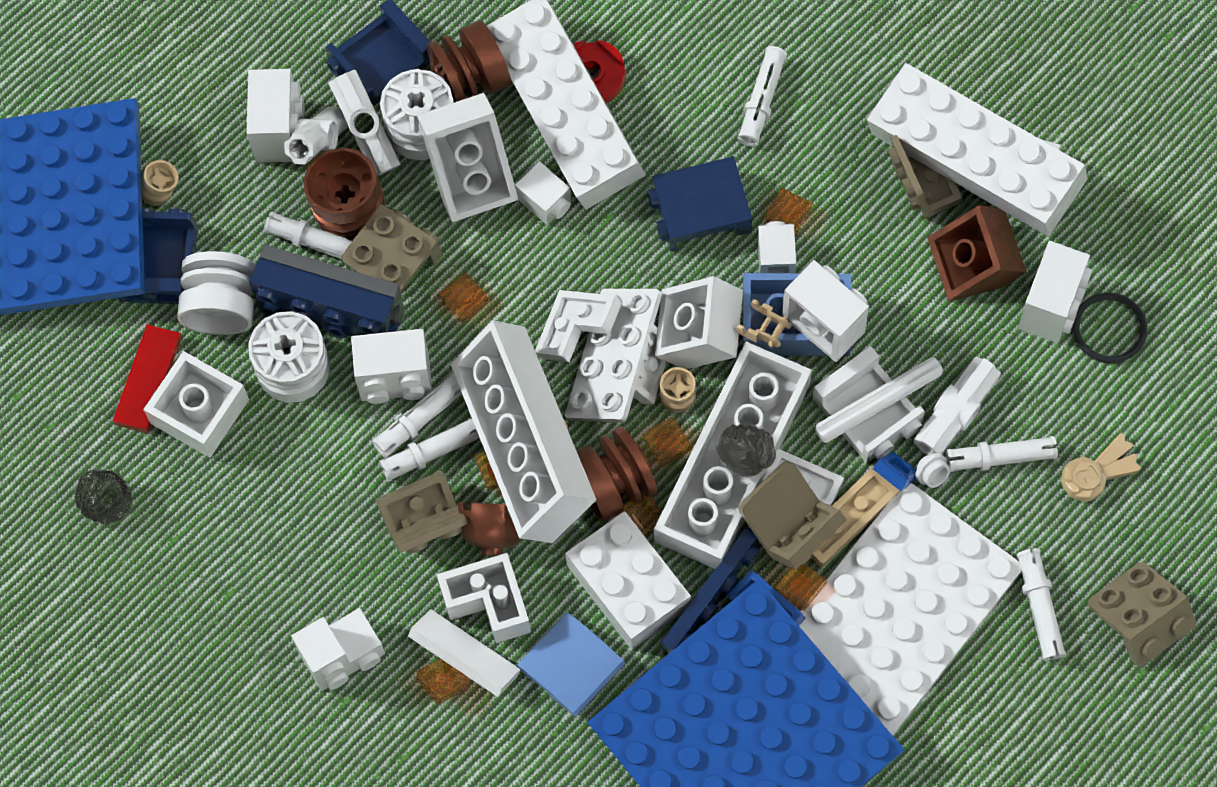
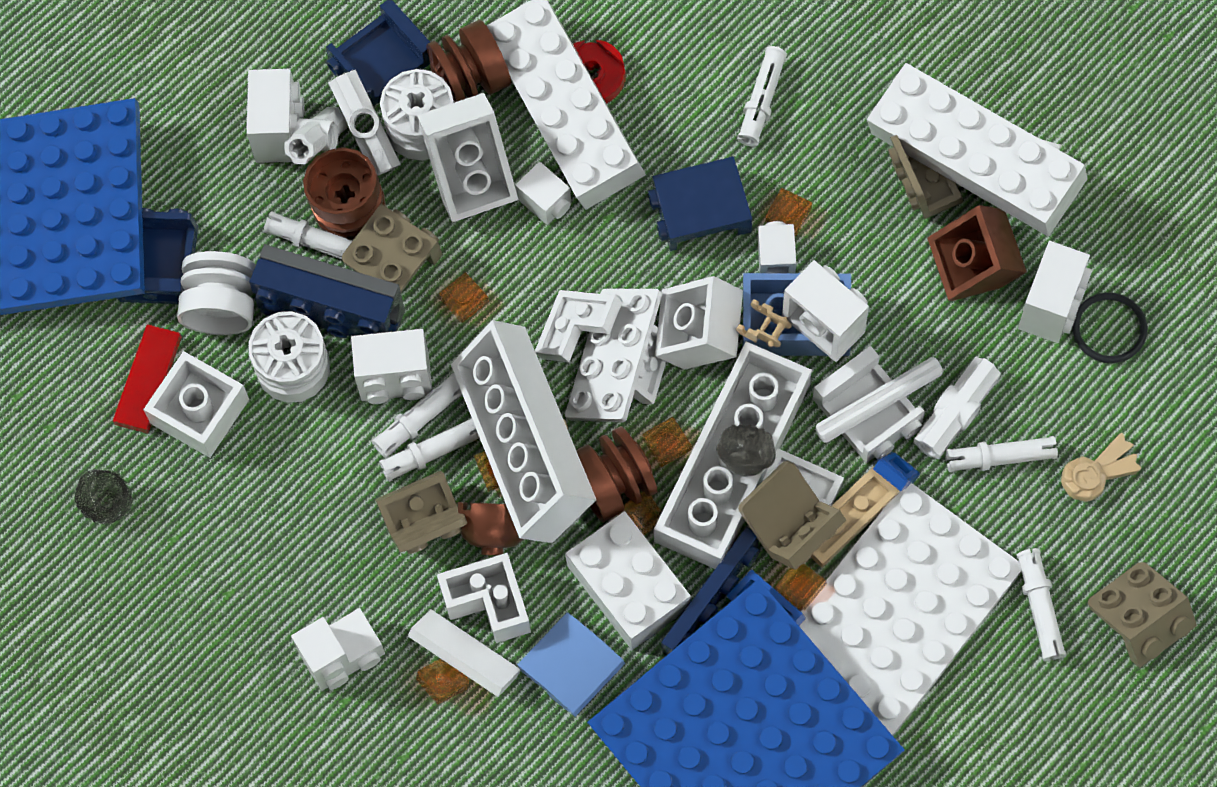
tan wheel [141,160,178,206] -> none
tan wheel [660,367,696,413] -> none
white plate [915,453,951,488] -> none

